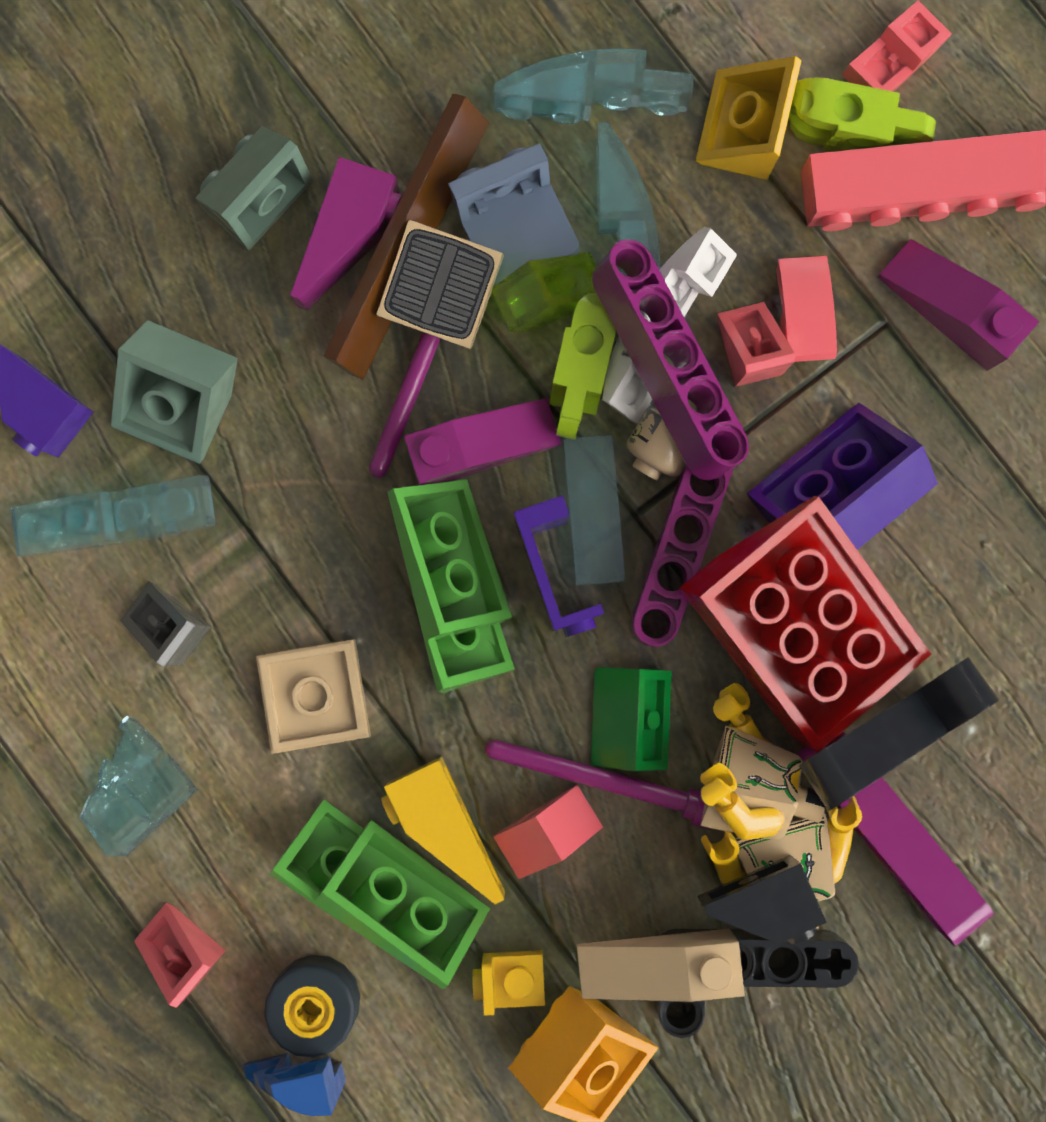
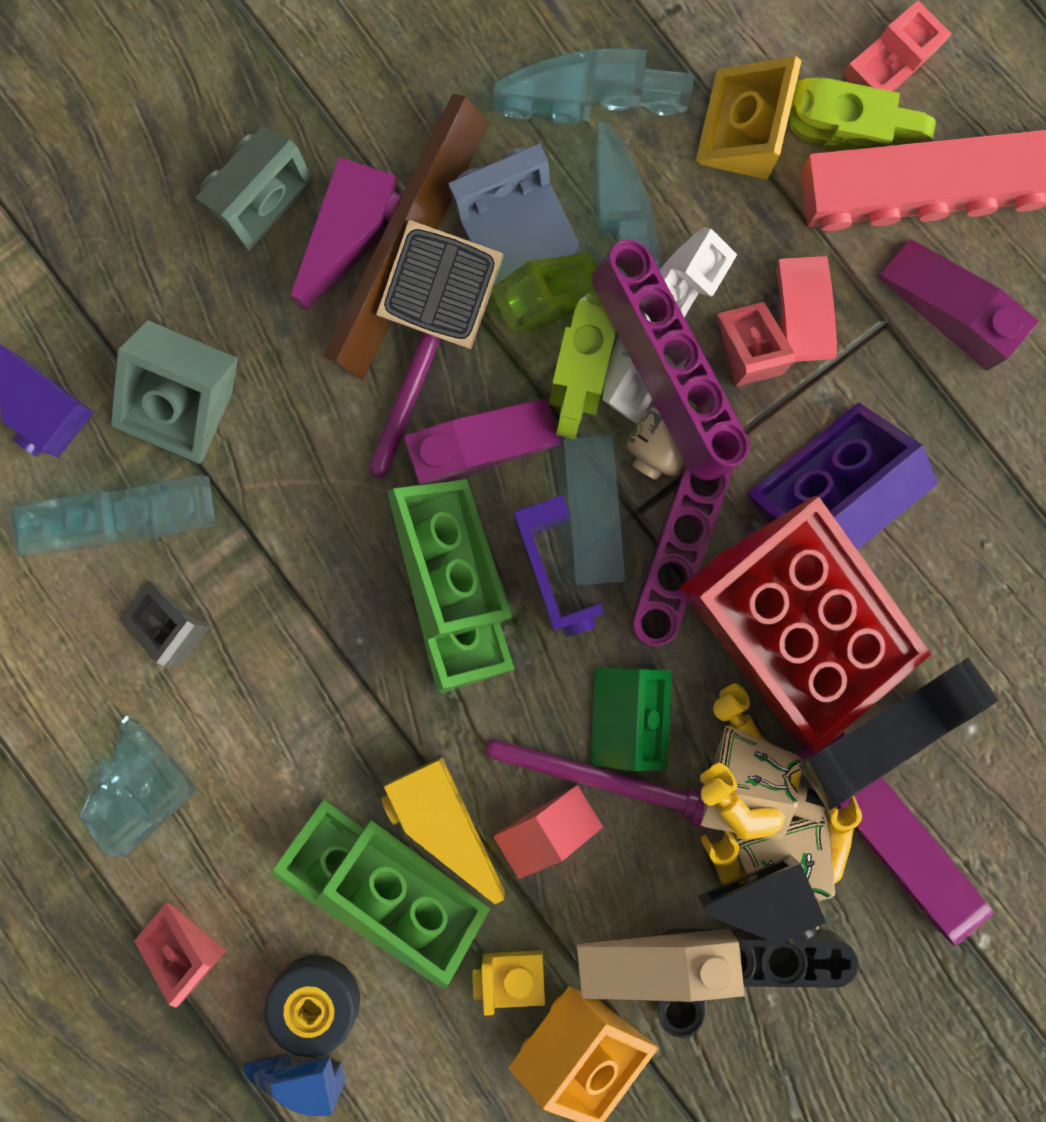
tan tile [256,639,371,754] -> none

